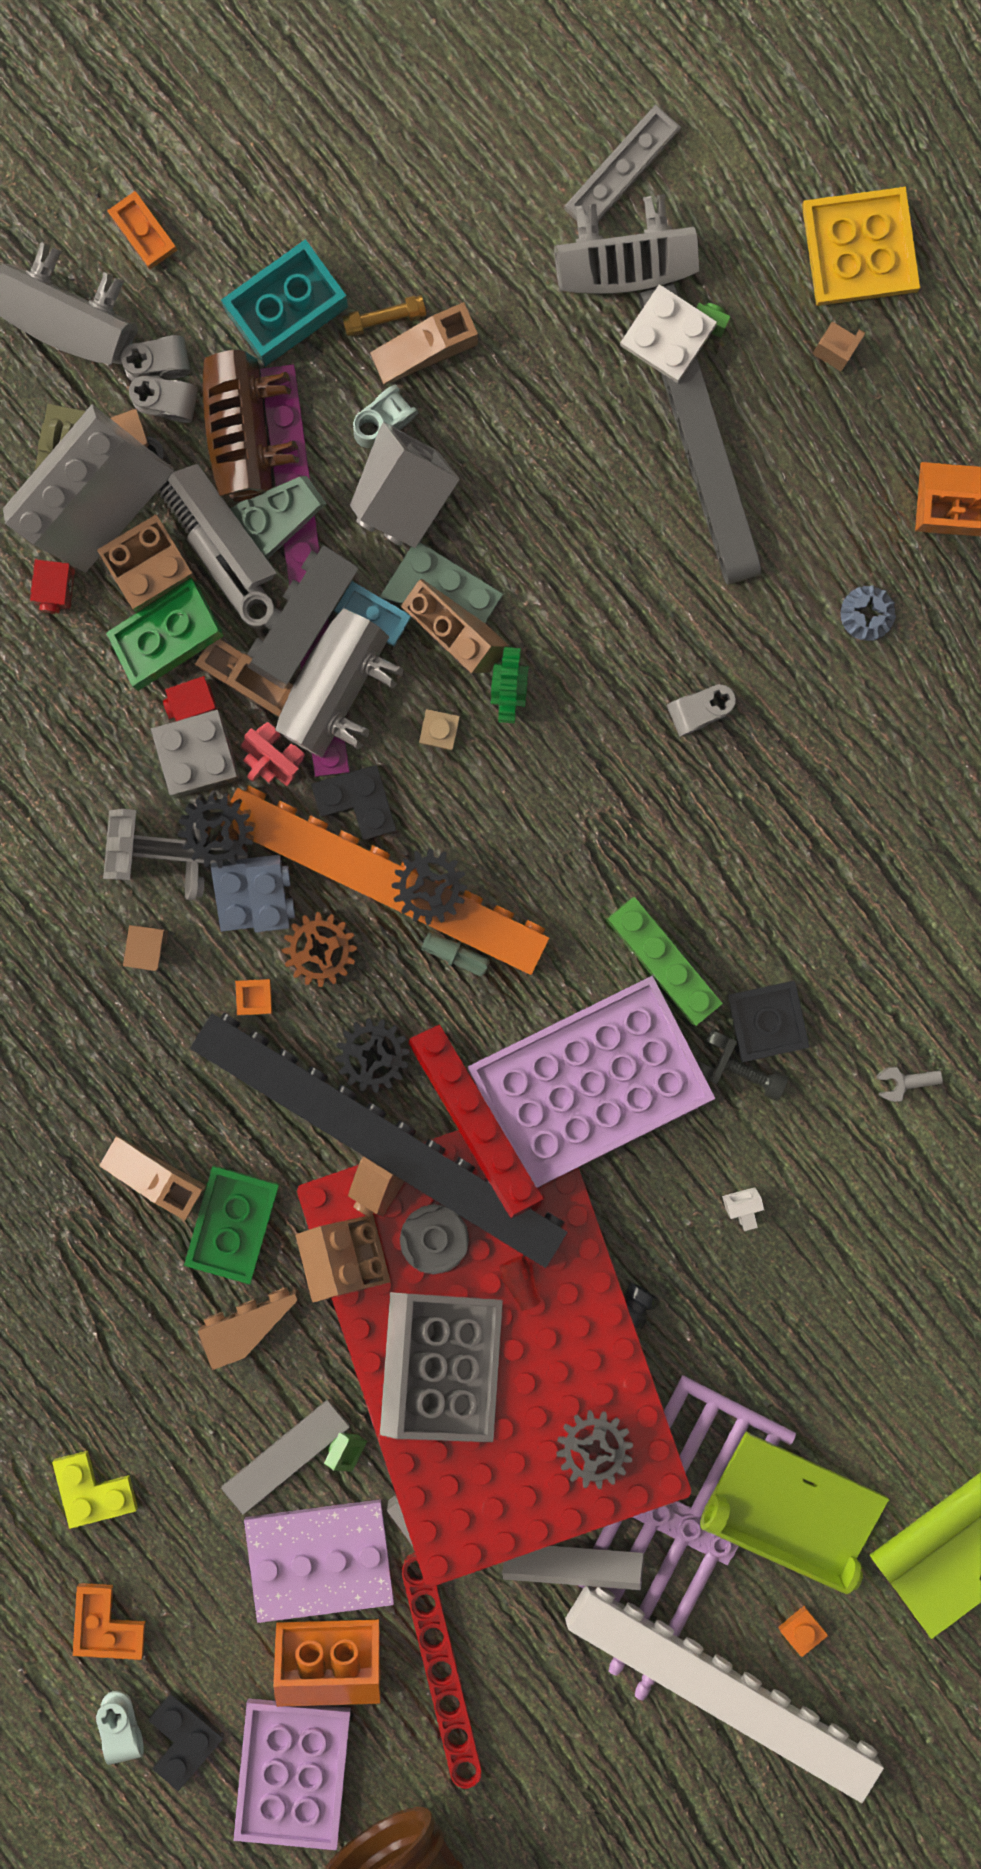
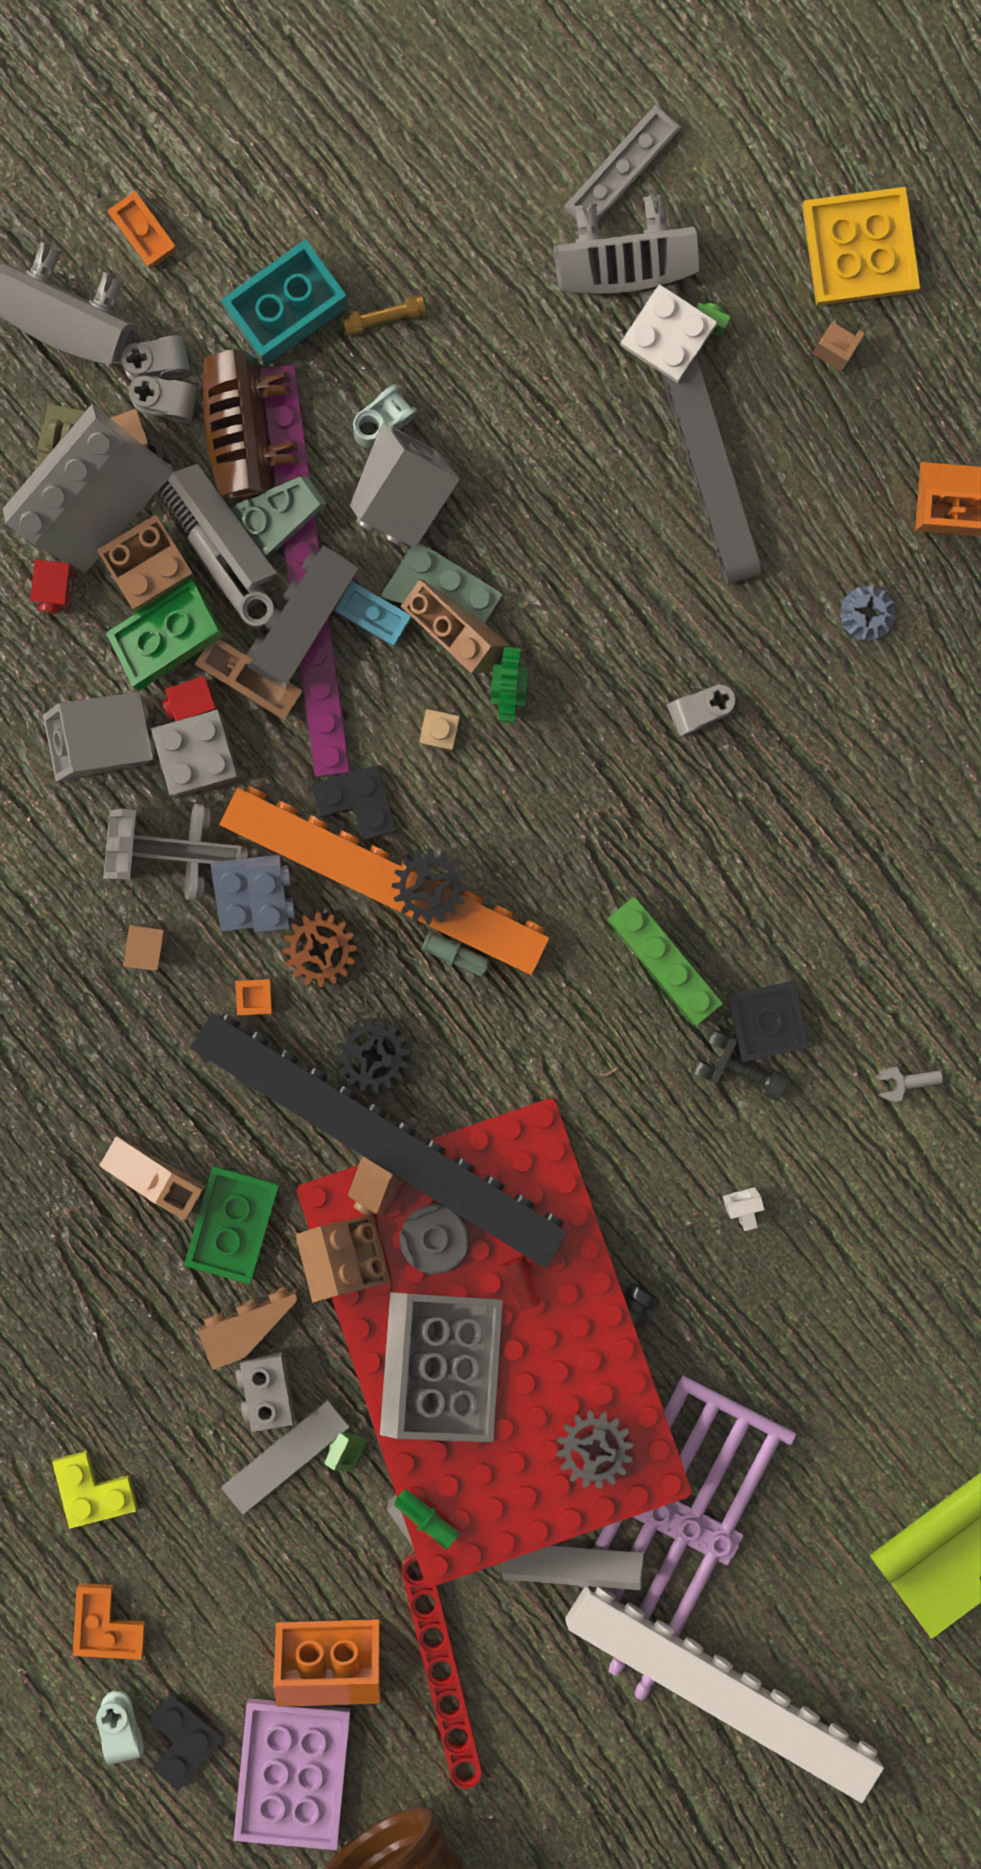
black gear [178,791,255,868] -> none
coral hips [240,722,305,786] -> none
lavender plate [244,1499,394,1623] -> none
light grey piece [275,608,403,758] -> none
slope [370,302,478,385] -> none
red plate [408,1024,543,1219] -> none
lavender plate [468,975,715,1188] -> none
lime door [700,1432,889,1594] -> none
orange plate [778,1605,828,1657] -> none
none -> light grey slope [43,692,155,782]
none -> light grey brick [236,1350,295,1432]
none -> green axle [394,1489,460,1550]

